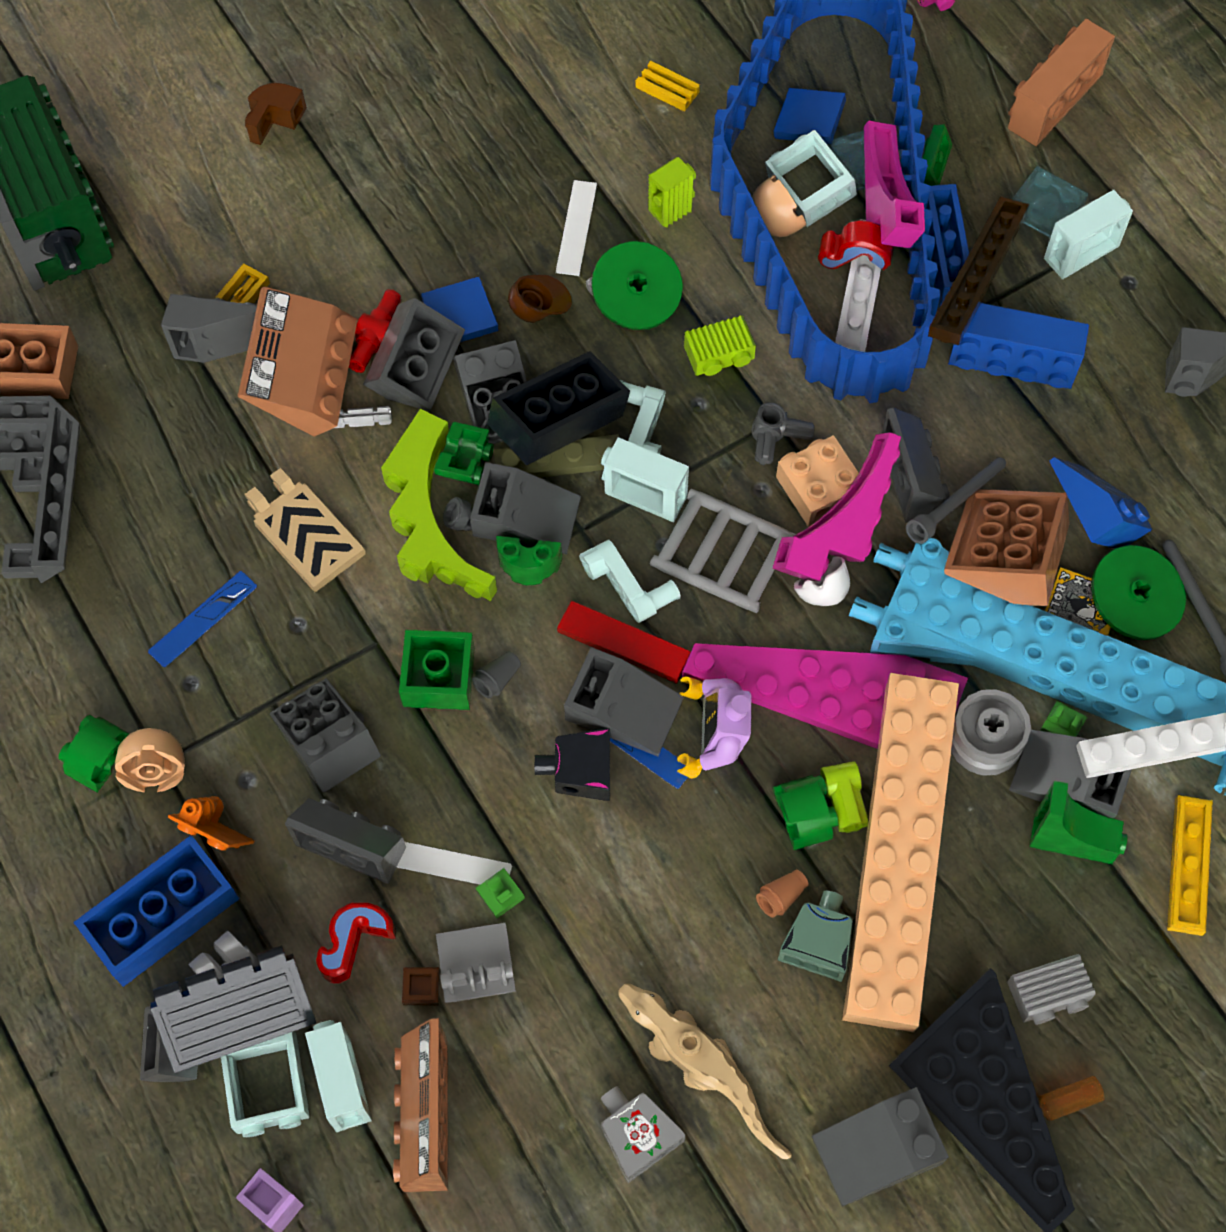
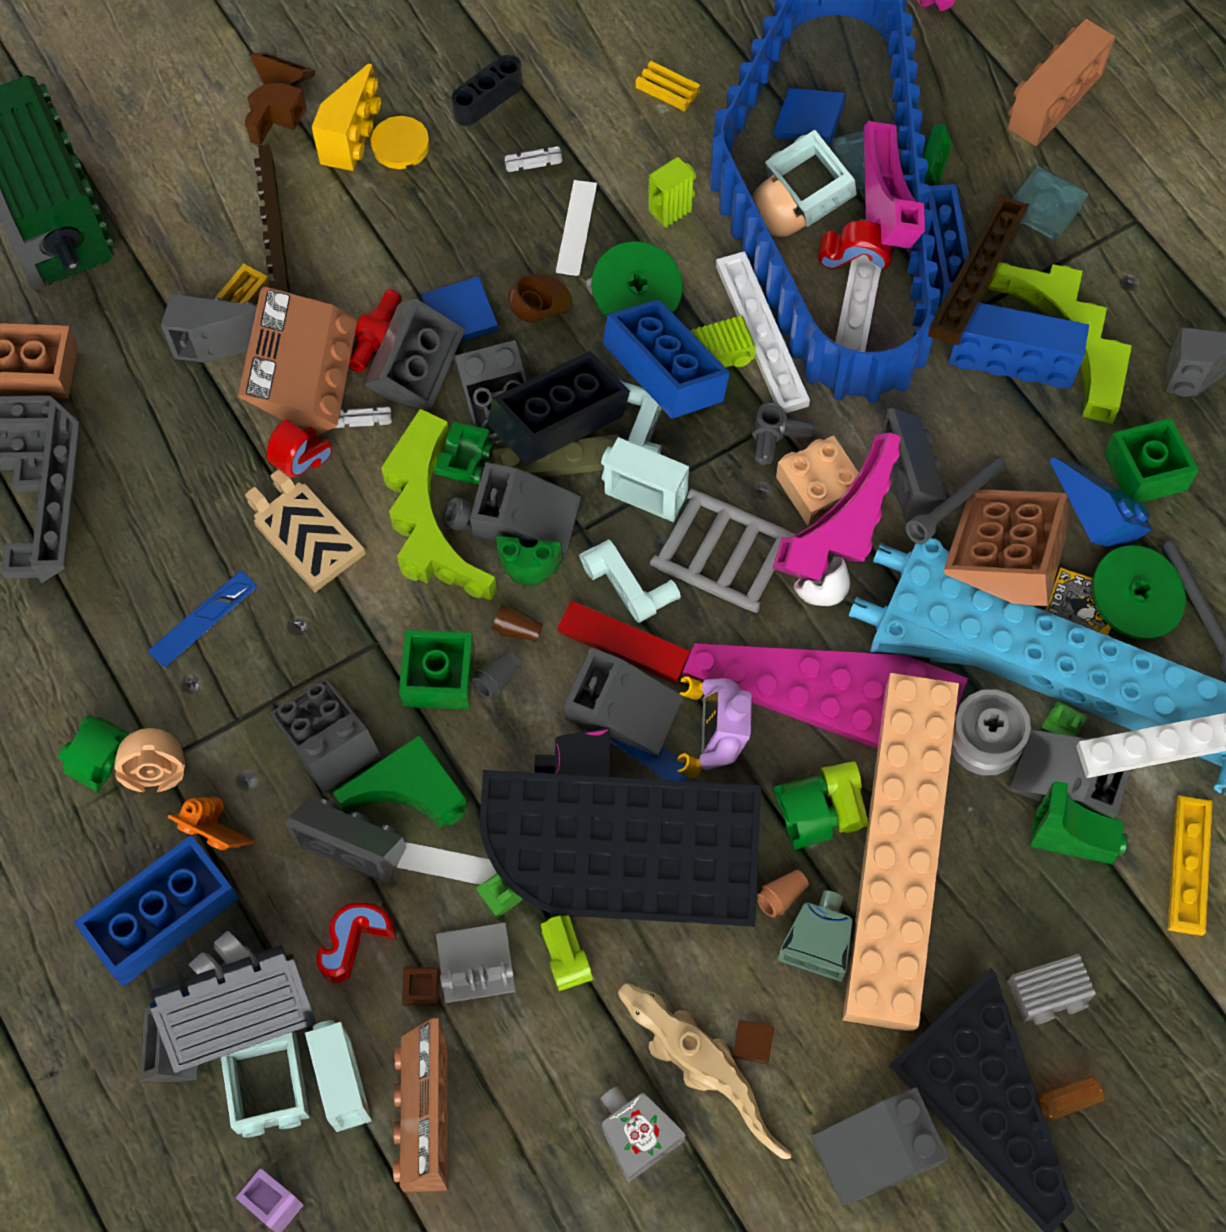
light aqua window [1044,190,1133,280] -> none
none -> reddish brown slope [251,52,316,86]
none -> dark brown plate [254,144,290,293]
none -> red animal [267,419,332,478]
none -> yellow slope [312,64,381,171]
none -> green arch [333,736,468,829]
none -> yellow tile [370,116,430,169]
none -> black beam [451,54,523,126]
none -> black plate [480,770,761,927]
none -> reddish brown cone [492,605,543,642]
none -> light grey axle [504,146,562,172]
none -> lime piece [540,915,593,991]
none -> blue brick [602,299,730,419]
none -> white plate [716,251,810,413]
none -> reddish brown tile [732,1020,774,1065]
none -> lime arch [988,262,1132,424]
none -> green brick [1104,418,1199,503]

